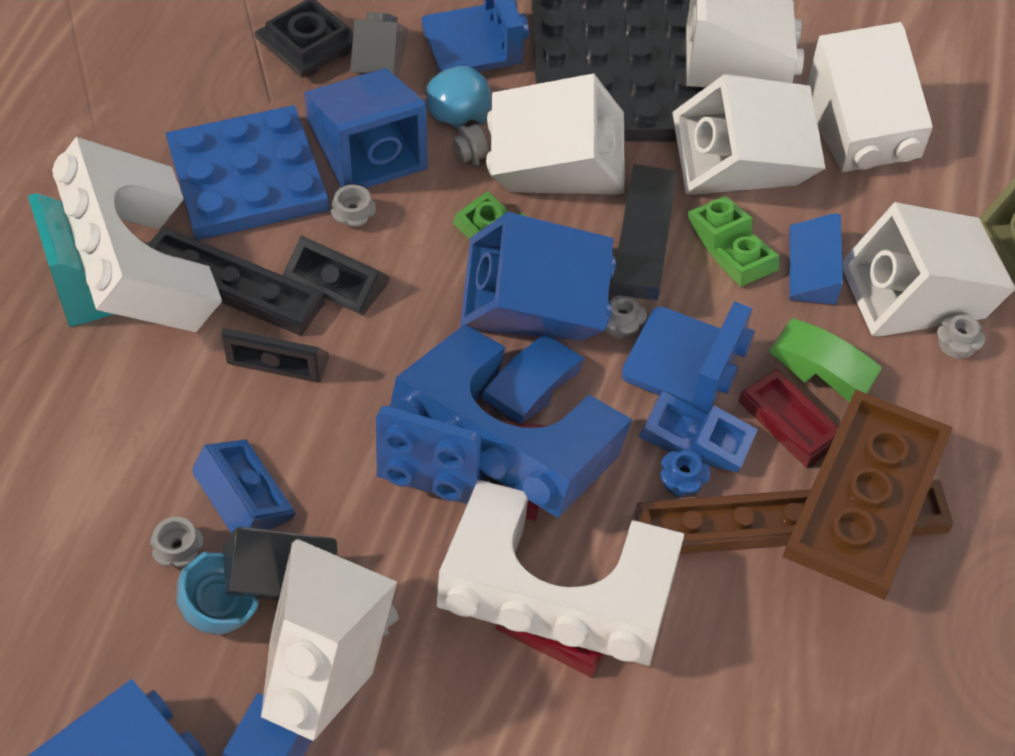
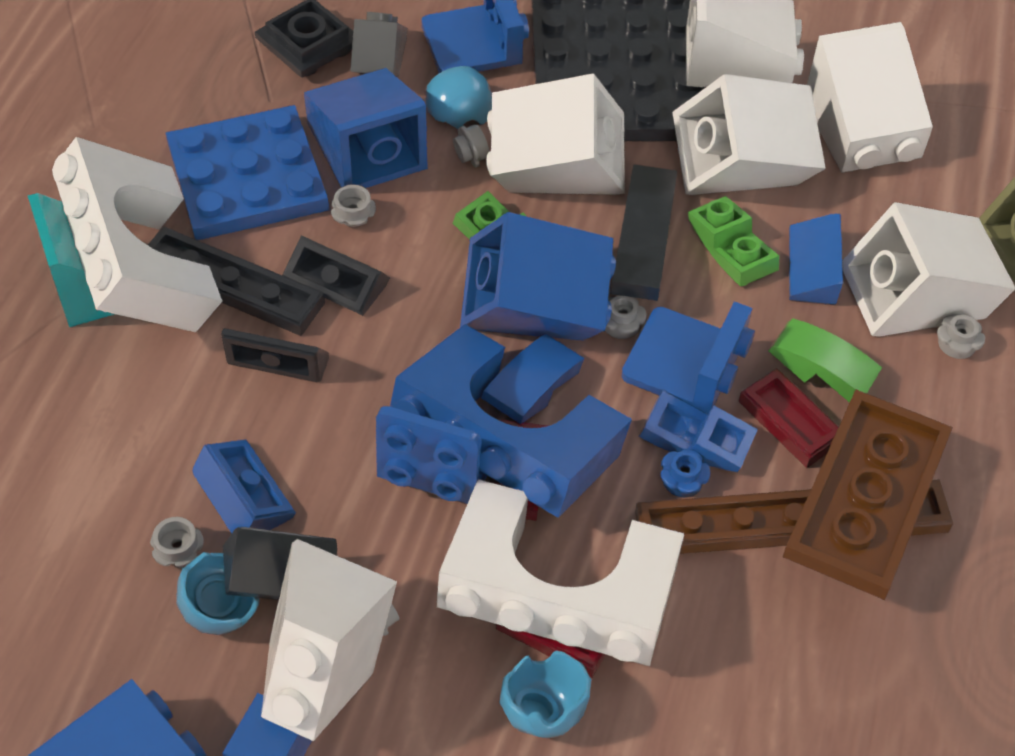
none -> dark azure hair [499,651,591,738]

